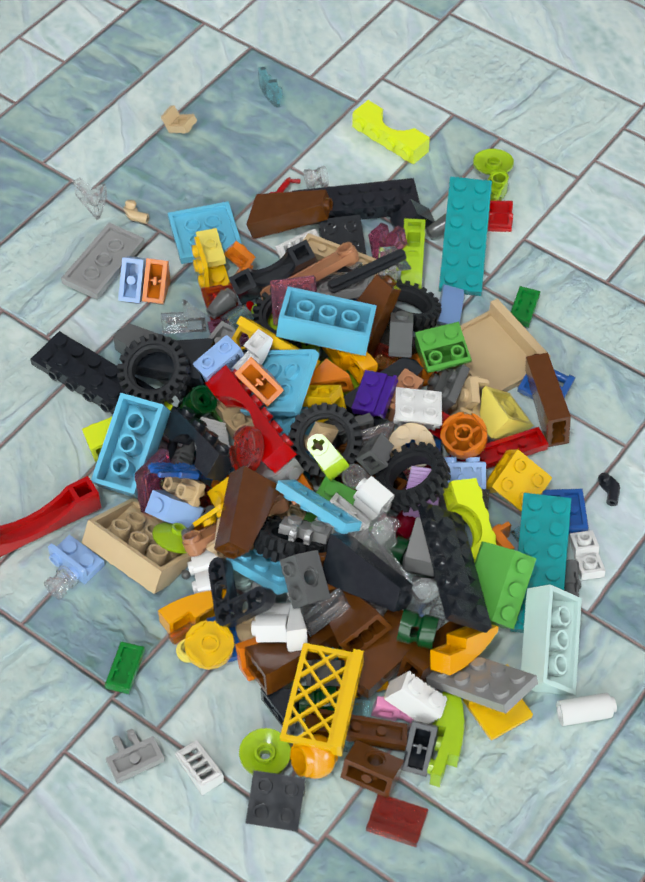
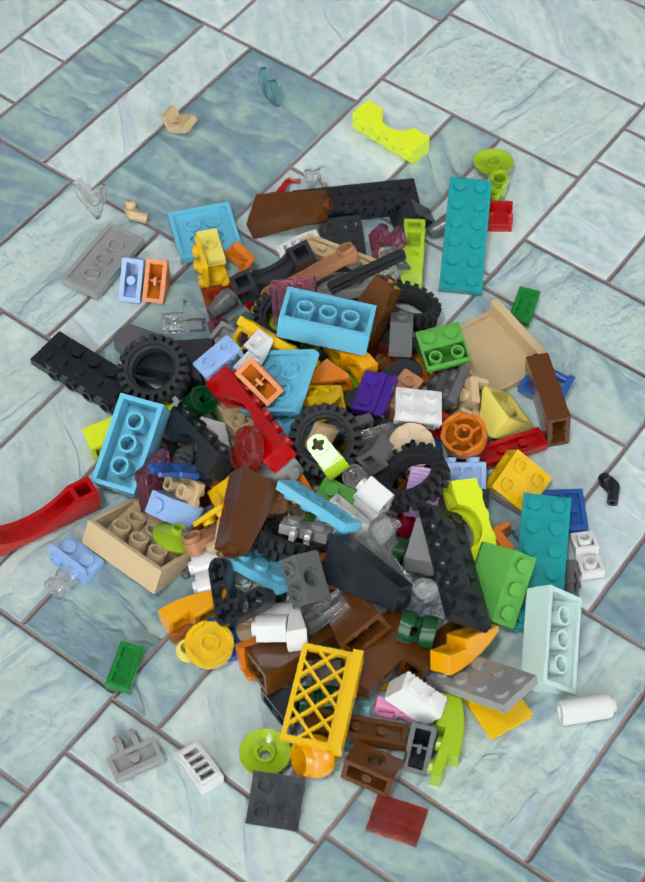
medium blue slope [436,284,464,325] -> none

